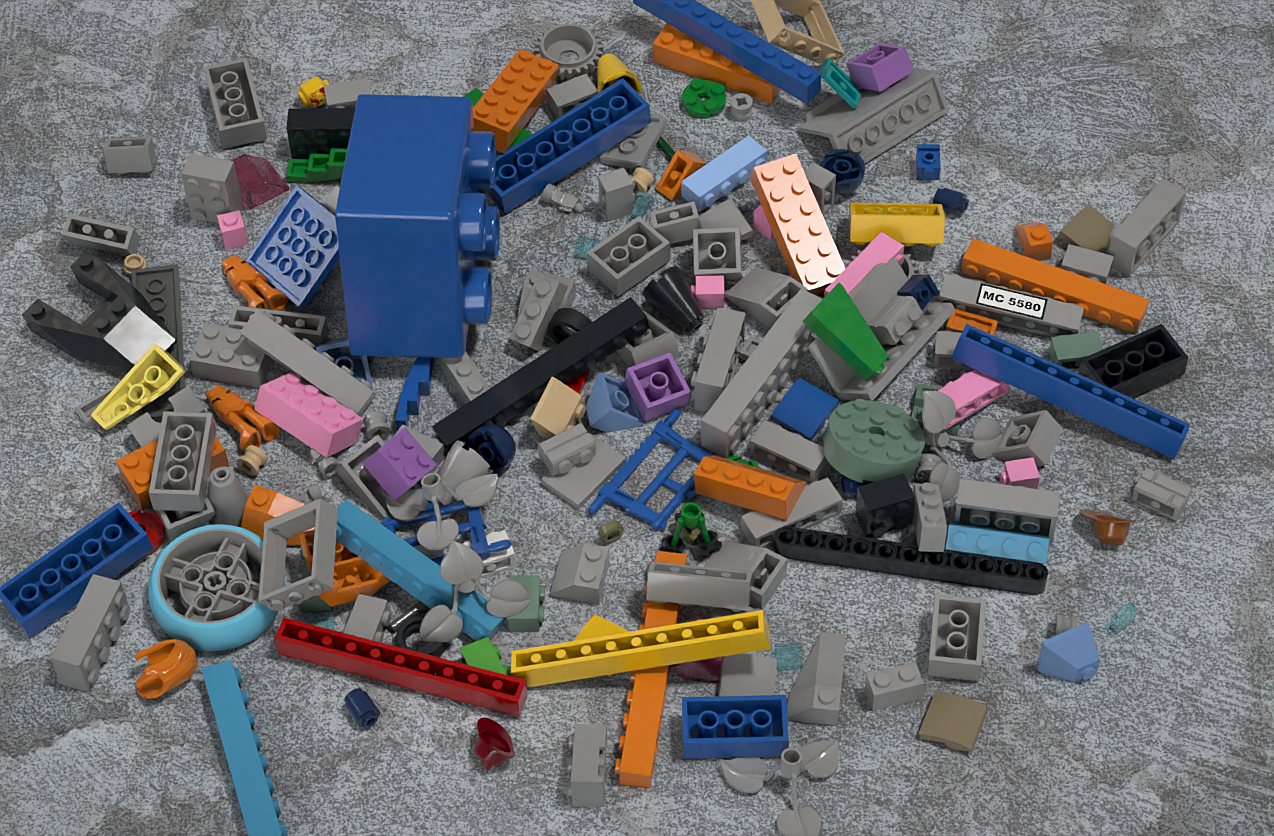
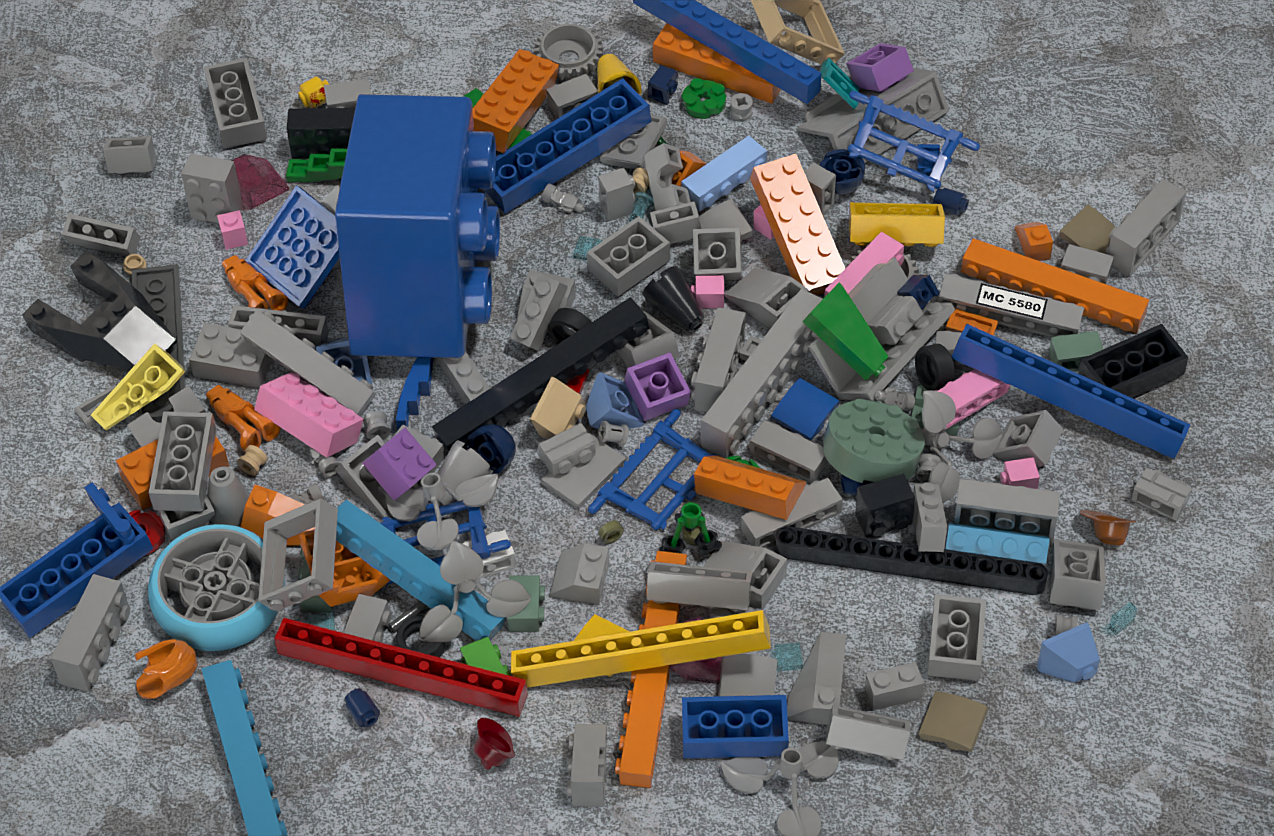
none -> blue plate [84,482,136,544]
none -> light grey bush [598,421,629,446]
none -> light grey arch [644,143,690,211]
none -> dark blue brick [648,65,678,105]
none -> light grey brick [826,705,911,760]
none -> blue piece [847,91,980,193]
none -> light grey piece [875,387,915,412]
none -> black tyre [915,343,955,391]
none -> light grey slope [1049,539,1106,610]

